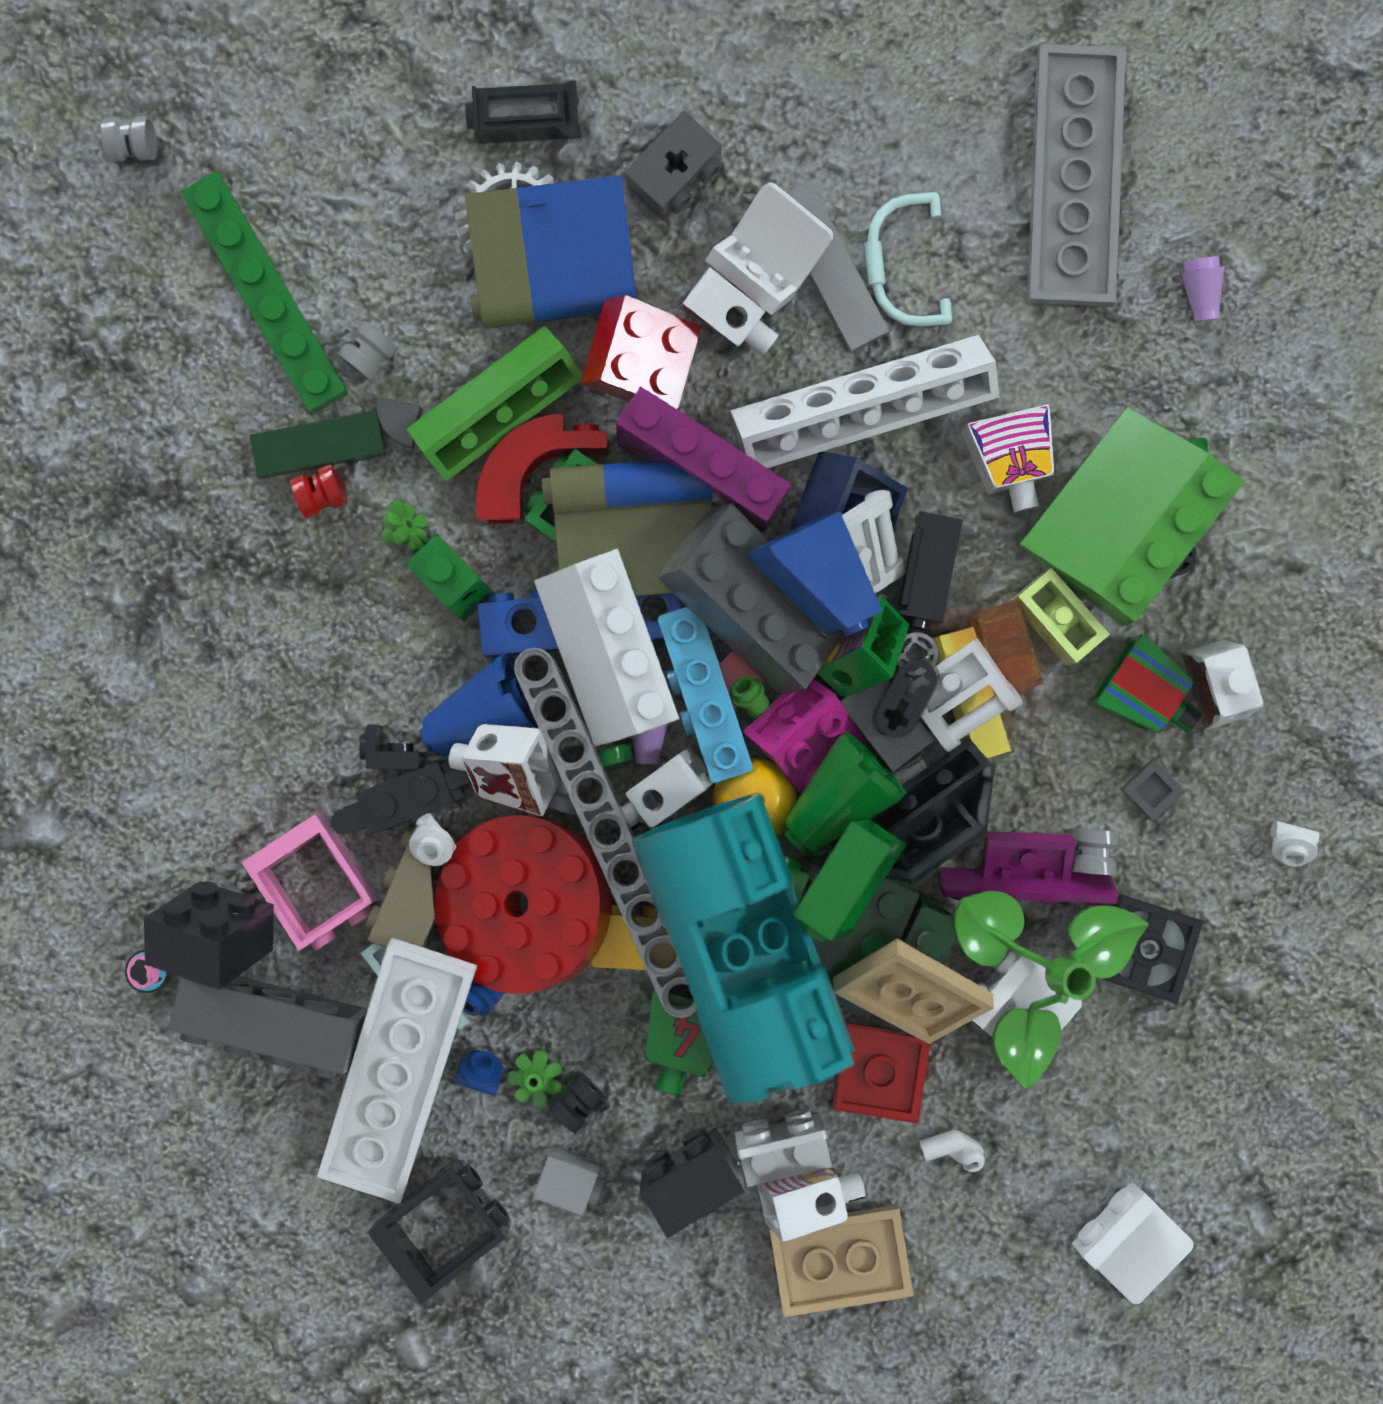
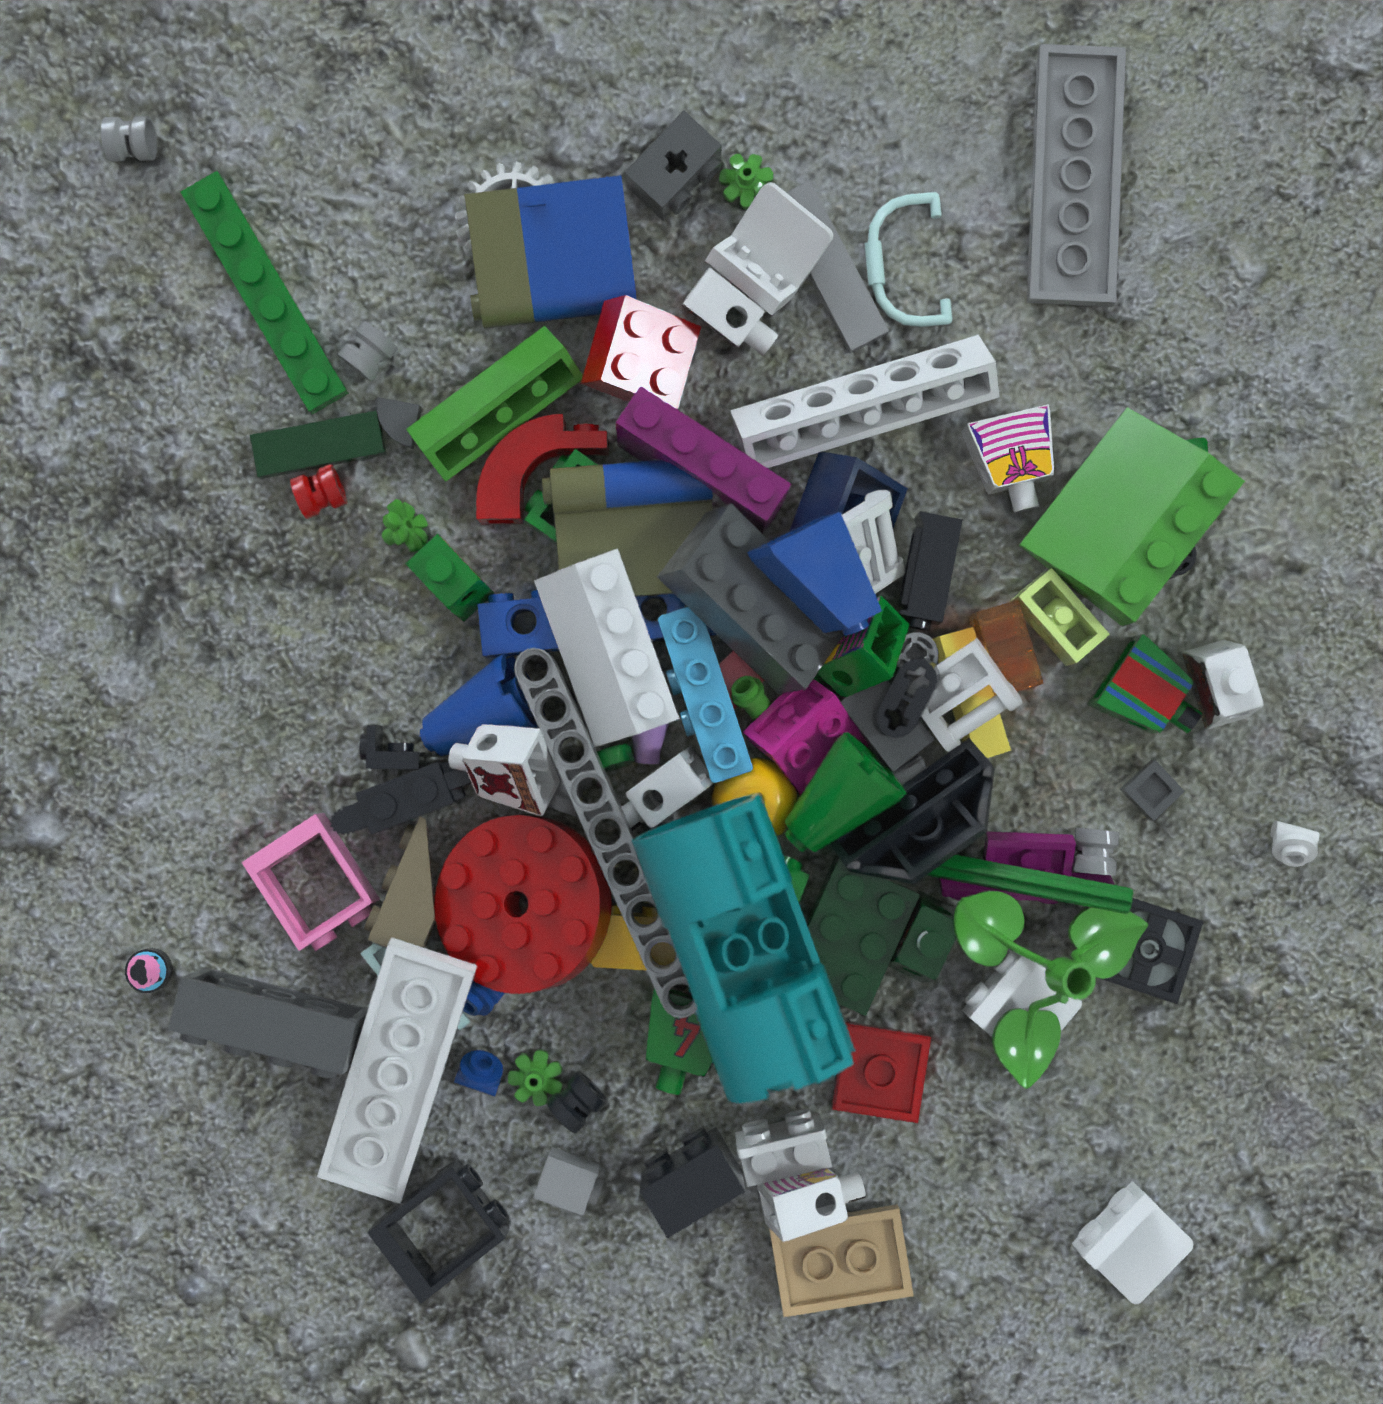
black brick [144,881,274,990] -> none
white plate [409,813,456,866] -> none
black window [465,80,581,144] -> none
green window [793,819,906,942] -> none
tan plate [833,939,994,1044] -> none
white arm [919,1130,985,1172] -> none
lavender cone [1180,256,1225,322] -> none
none -> bright green plant [719,154,774,210]
none -> green axle [926,855,1133,914]

